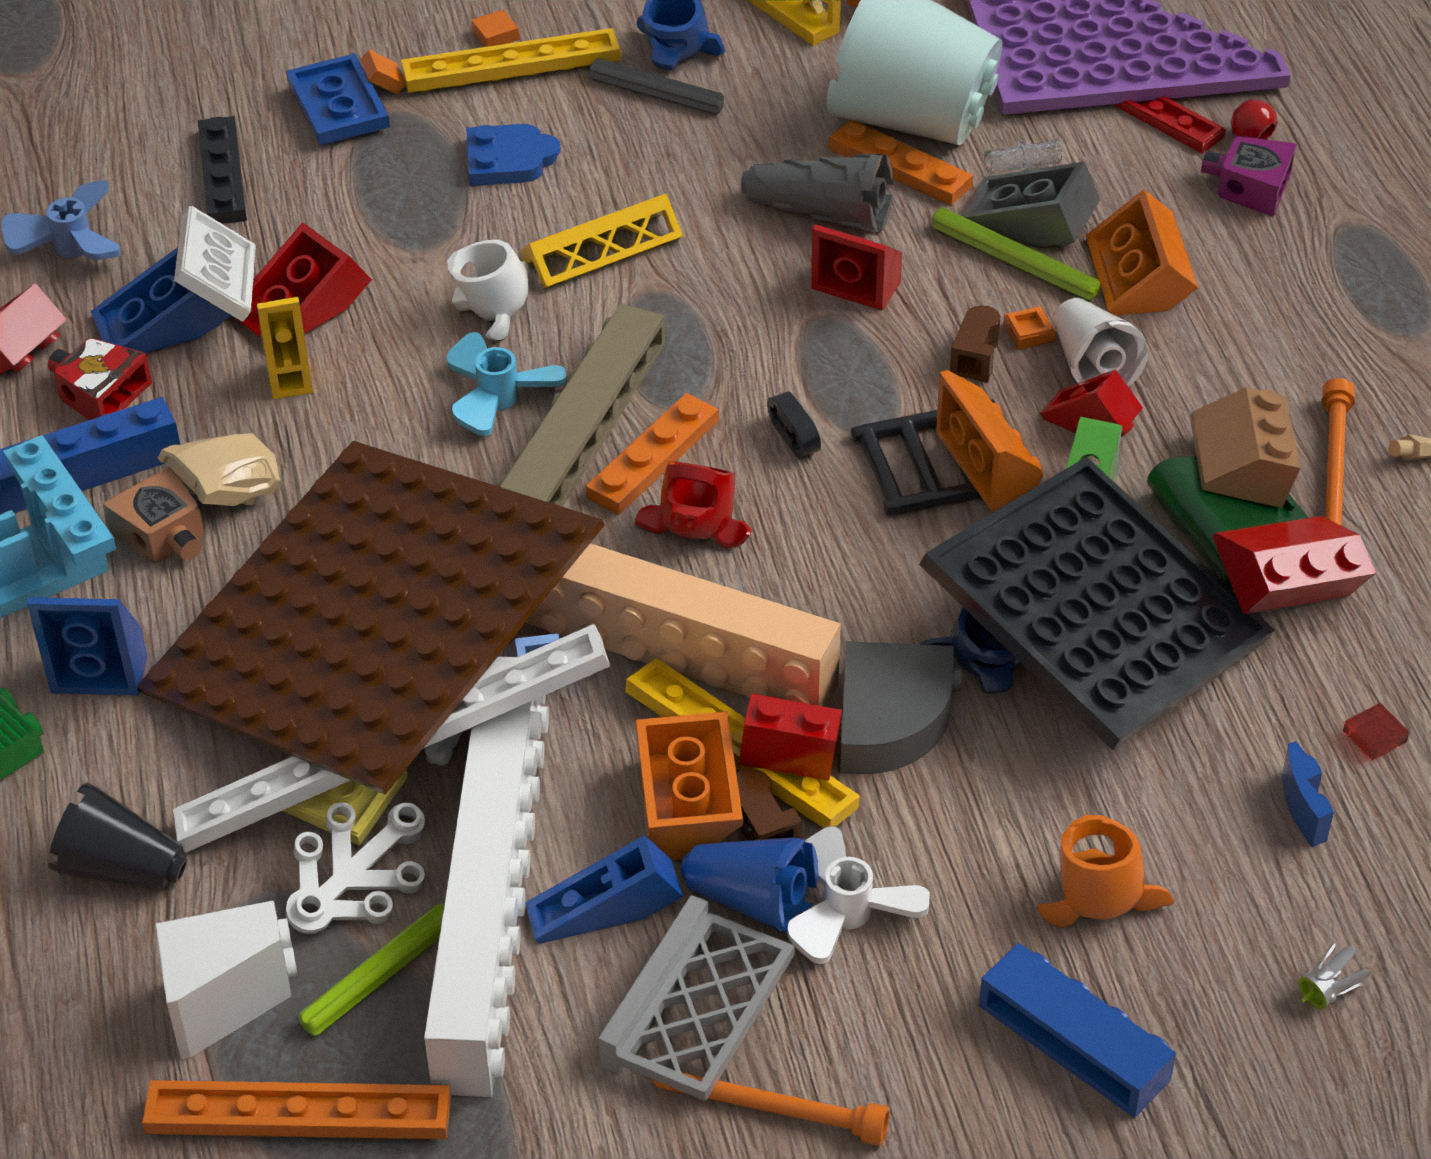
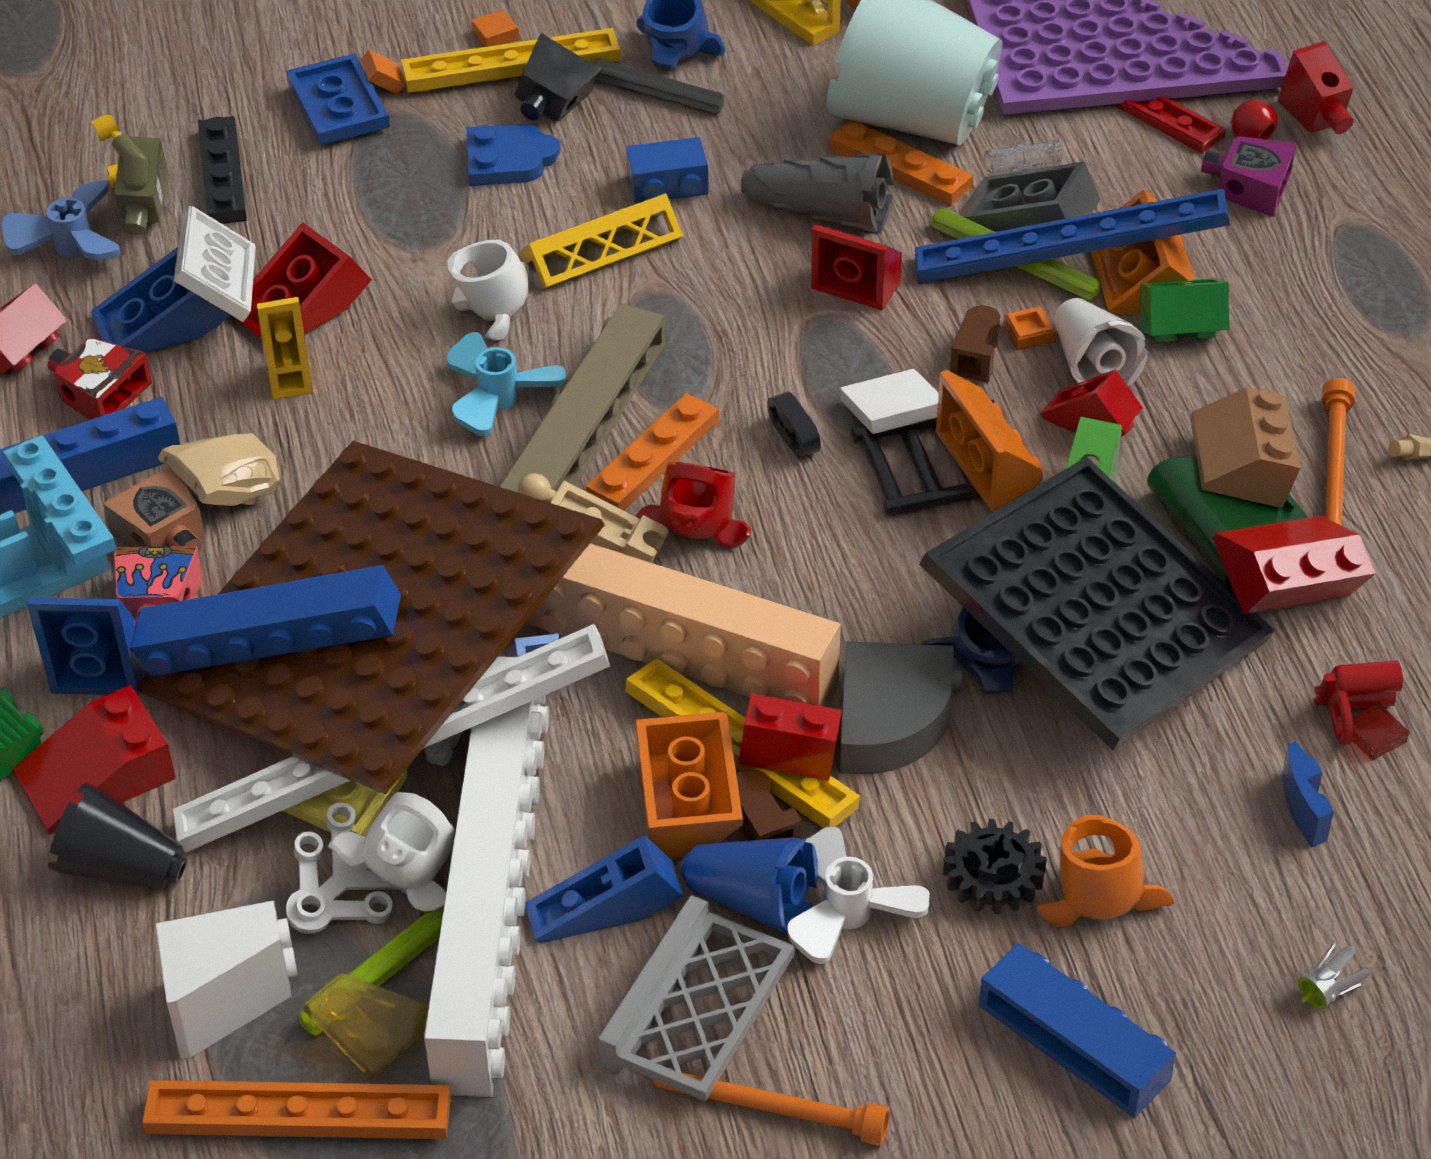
none -> red slope [13,685,176,835]
none -> olive torso [92,115,169,235]
none -> torso [114,546,203,621]
none -> blue brick [130,565,401,677]
none -> clear yellow wing [303,973,429,1080]
none -> white piece [328,792,456,912]
none -> black torso [515,33,601,121]
none -> tan plate [518,473,669,563]
none -> blue brick [626,137,709,204]
none -> white tile [840,369,938,434]
none -> blue tile [915,189,1230,284]
none -> black gear [943,819,1046,914]
none -> green brick [1140,278,1229,342]
none -> red torso [1278,41,1354,134]
none -> red piece [1313,660,1403,745]

